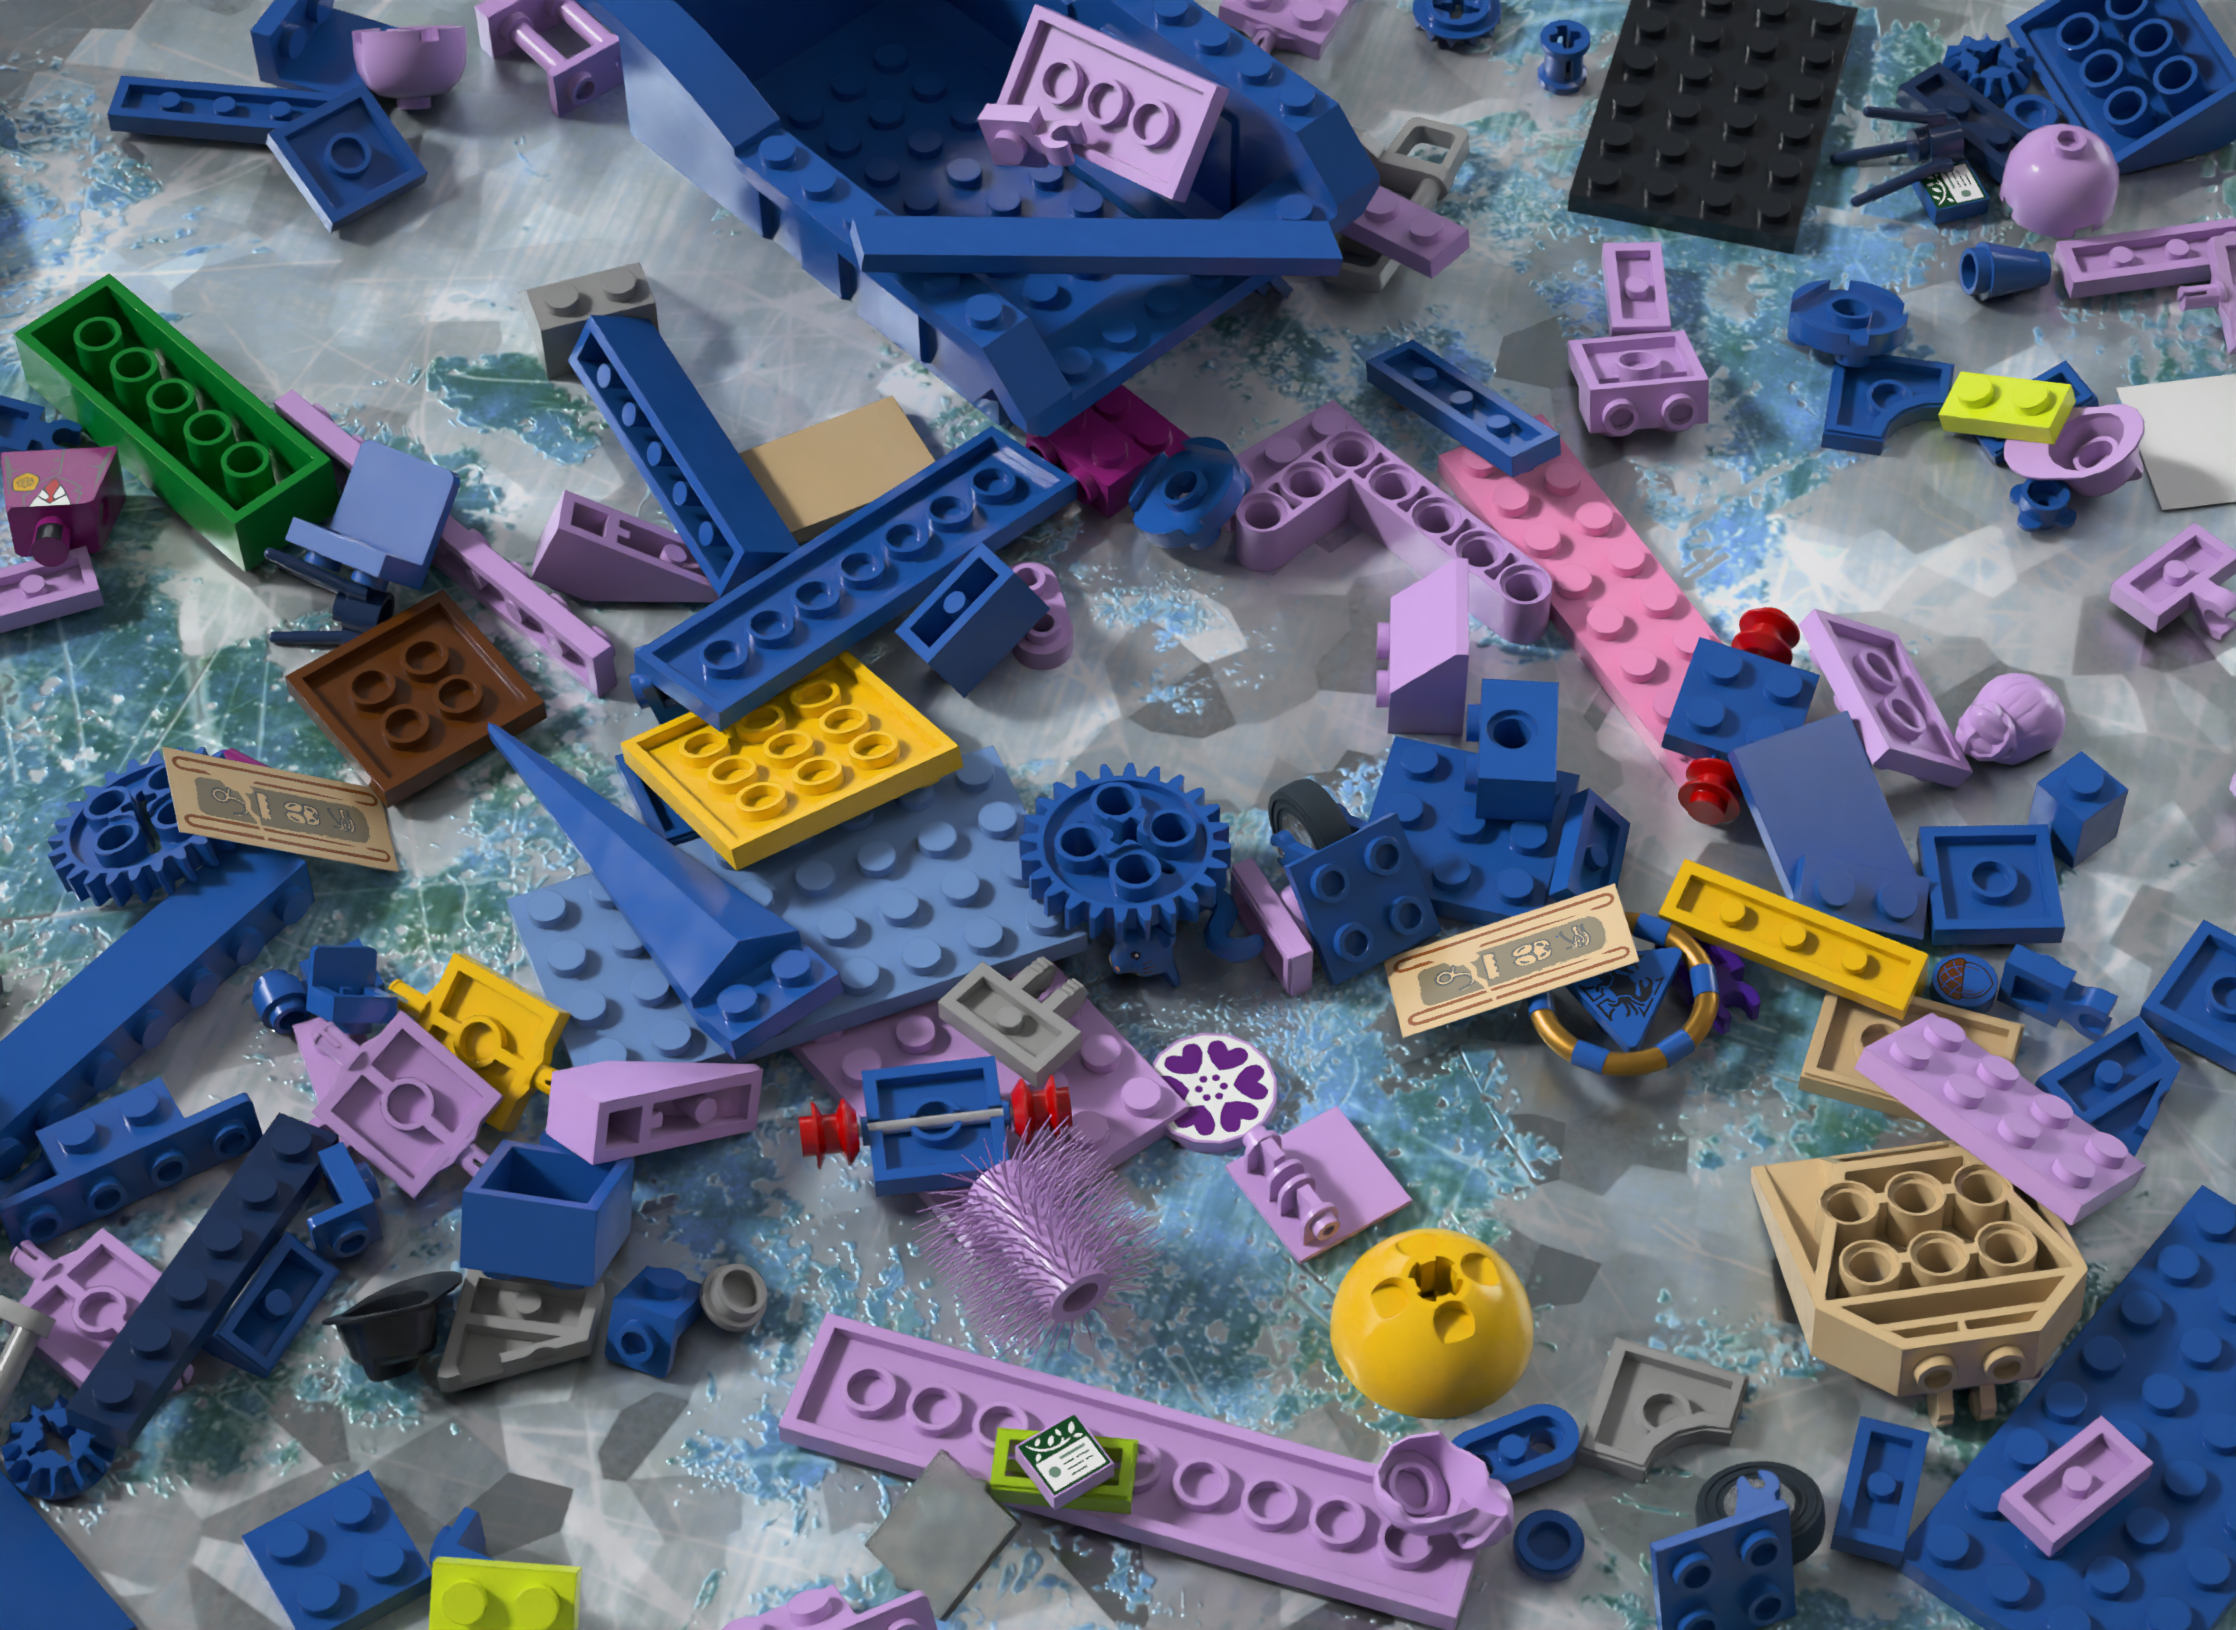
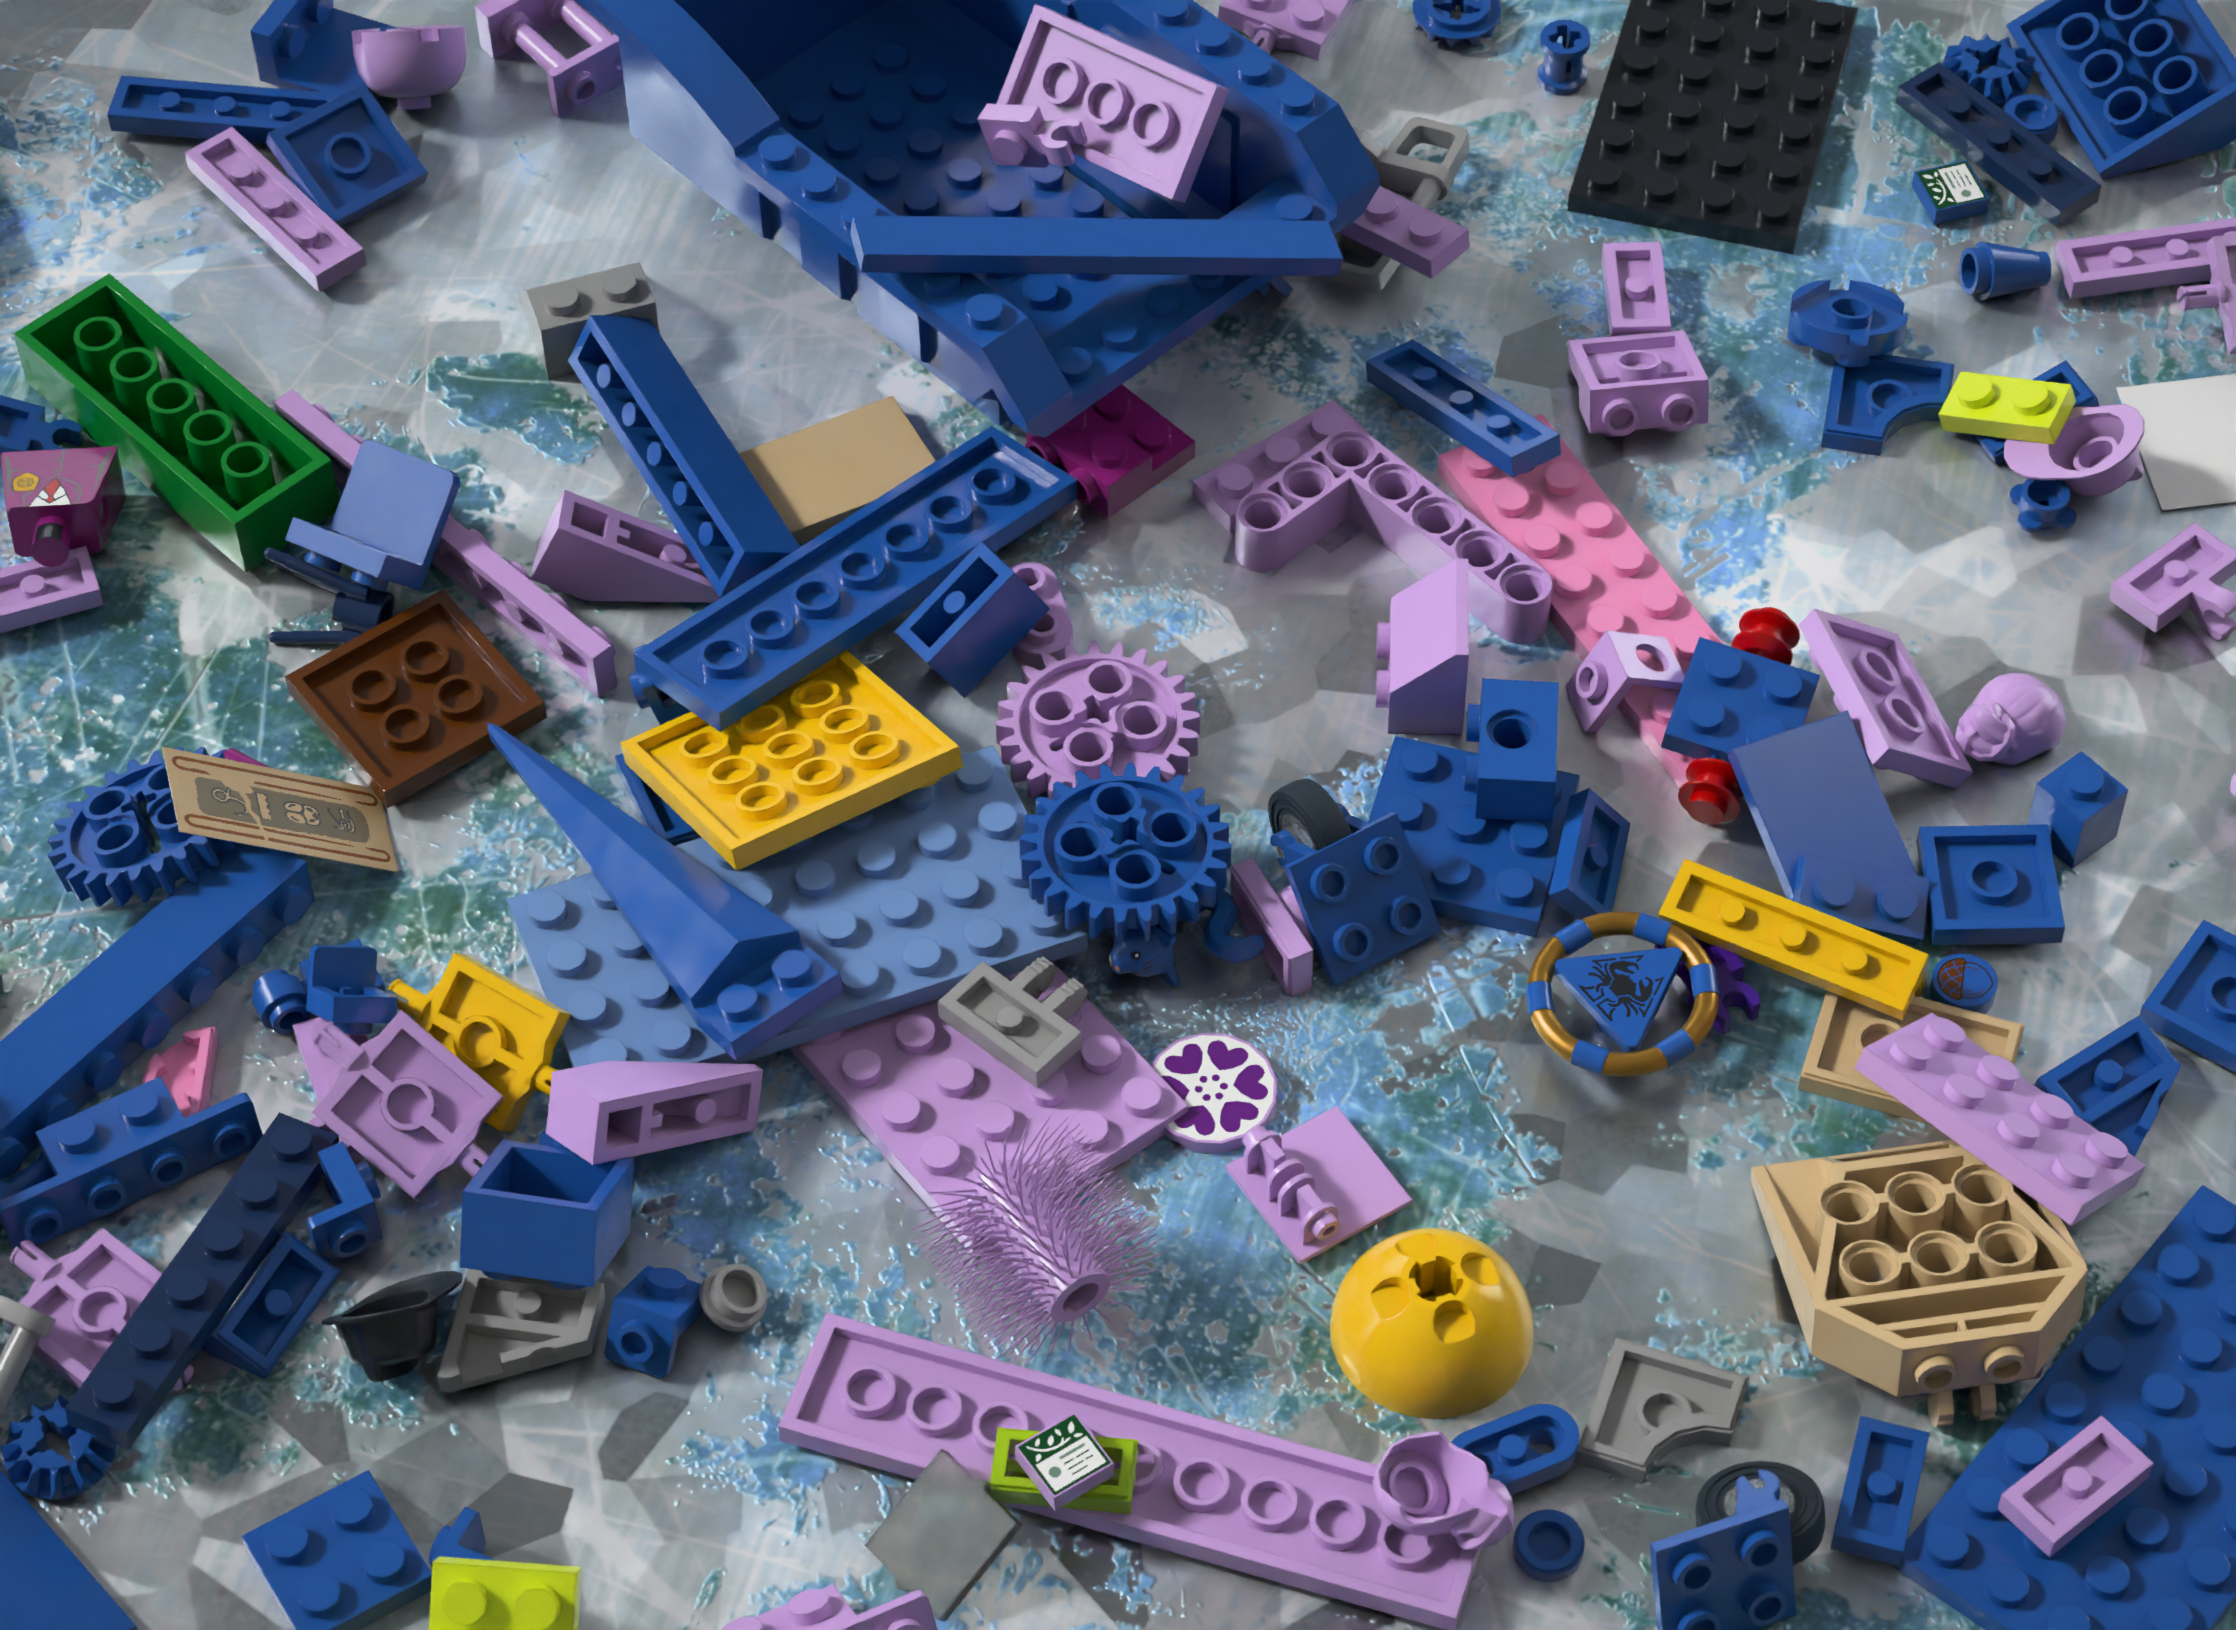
blue plate [798,1056,1073,1197] -> none
blue plate [1128,437,1251,550] -> none
sticker [1383,883,1640,1038] -> none
dark blue plant [1830,106,1965,207] -> none
blue plate [1997,944,2118,1042] -> none
lavender cylinder [1999,124,2119,239] -> none
none -> bright pink tile [142,1026,219,1118]
none -> lavender plate [185,127,367,292]
none -> lavender gear [996,641,1200,800]
none -> lavender bracket [1565,630,1685,733]

